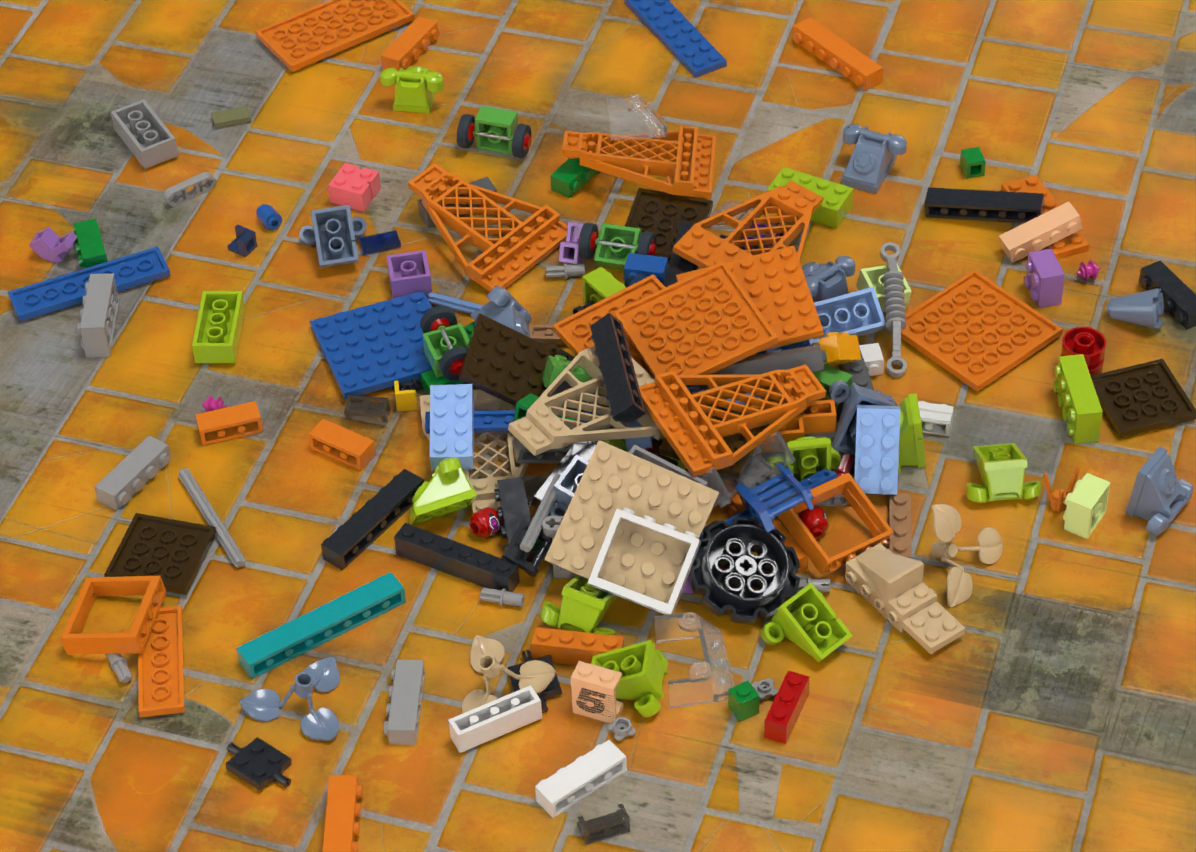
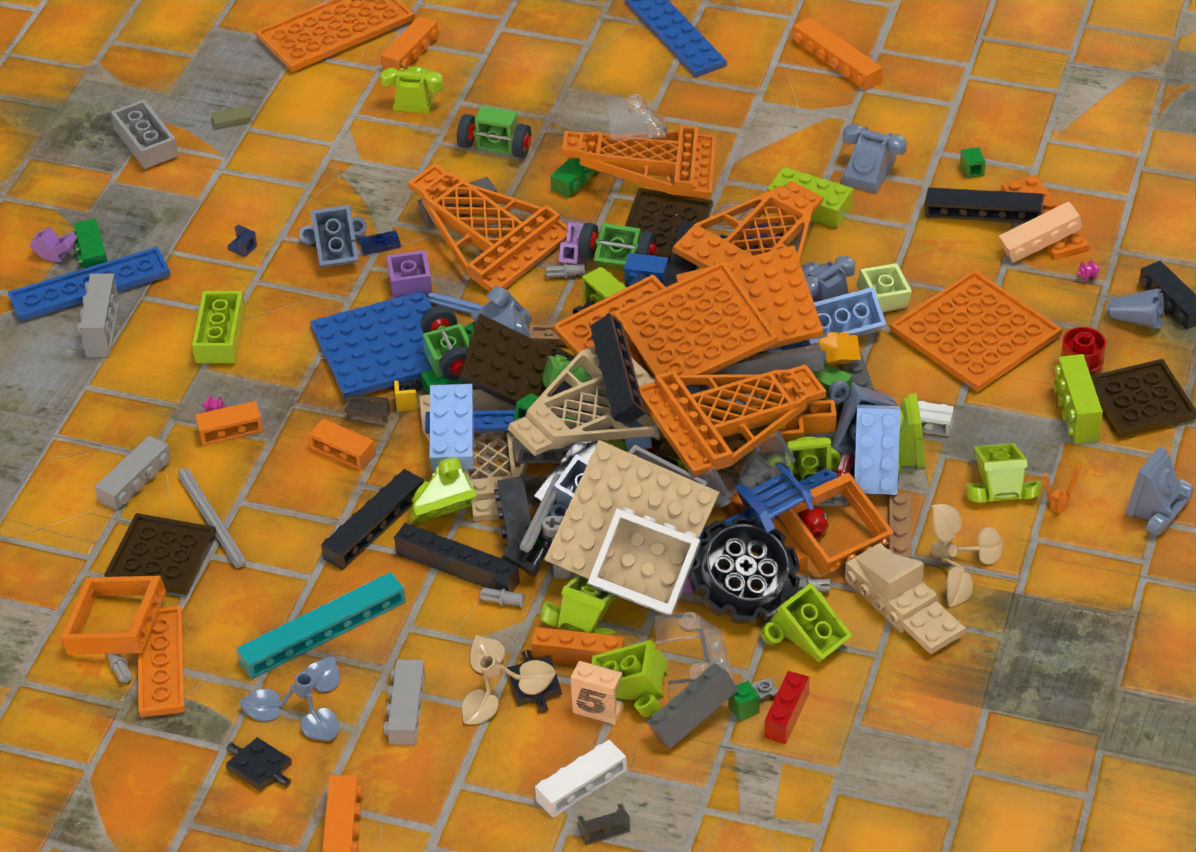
light grey beam [164,172,216,206] -> none
blue brick [256,204,282,230] -> none
coral piece [328,163,381,212] -> none
white brick [448,685,542,753] -> none
red head [469,507,502,539] -> none
light grey plate [609,717,636,741] -> none
white brick [859,343,884,376] -> none
light grey piece [880,242,907,378] -> none
medium lavender brick [1024,249,1065,308] -> none
yellowish green brick [1063,473,1111,539] -> none
none -> dark grey brick [646,663,738,749]

